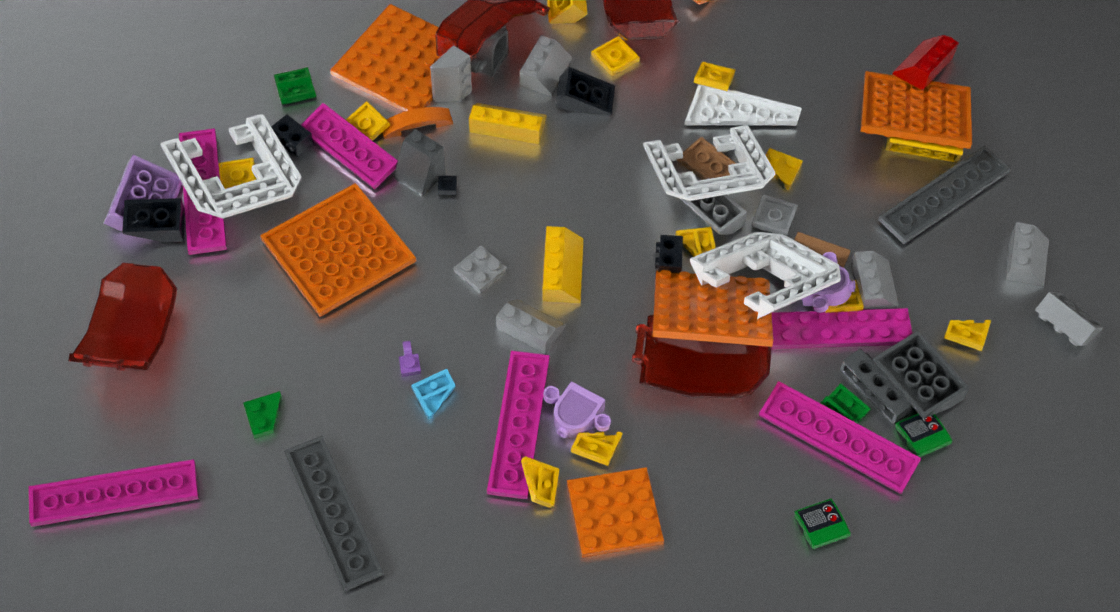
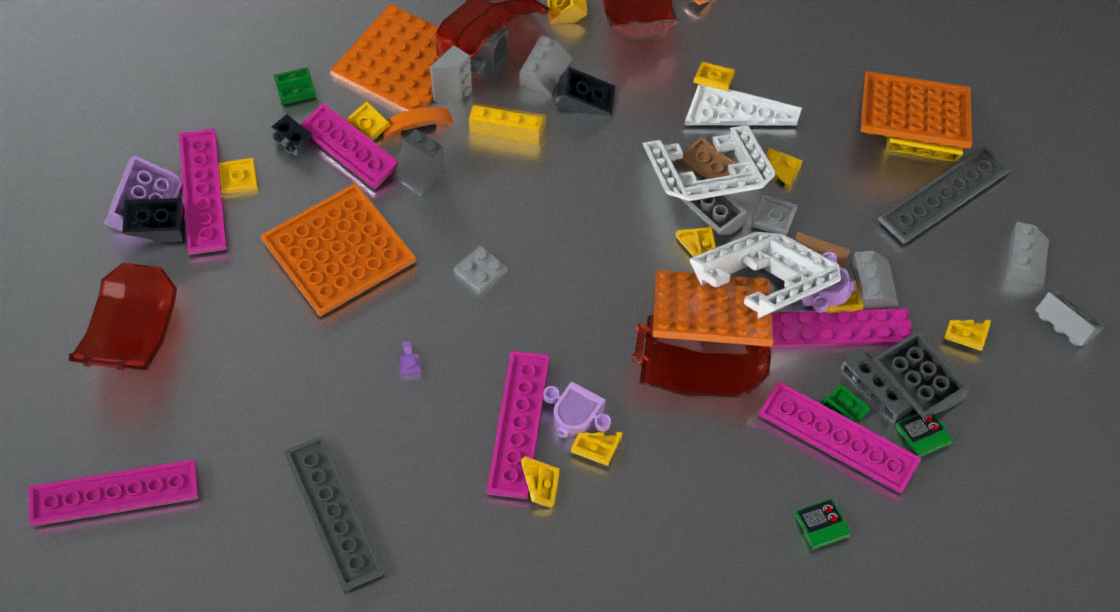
white slope [161,114,301,218] -> none
green wing [243,391,282,439] -> none
medium azure wing [411,369,456,420] -> none
black plate [438,176,457,195] -> none
light grey slope [496,299,566,355] -> none
yellow slope [542,226,583,303] -> none
orange plate [567,467,664,558] -> none
yellow tile [591,36,640,76] -> none
black brick [655,235,683,273] -> none
red slope [892,35,959,90] -> none

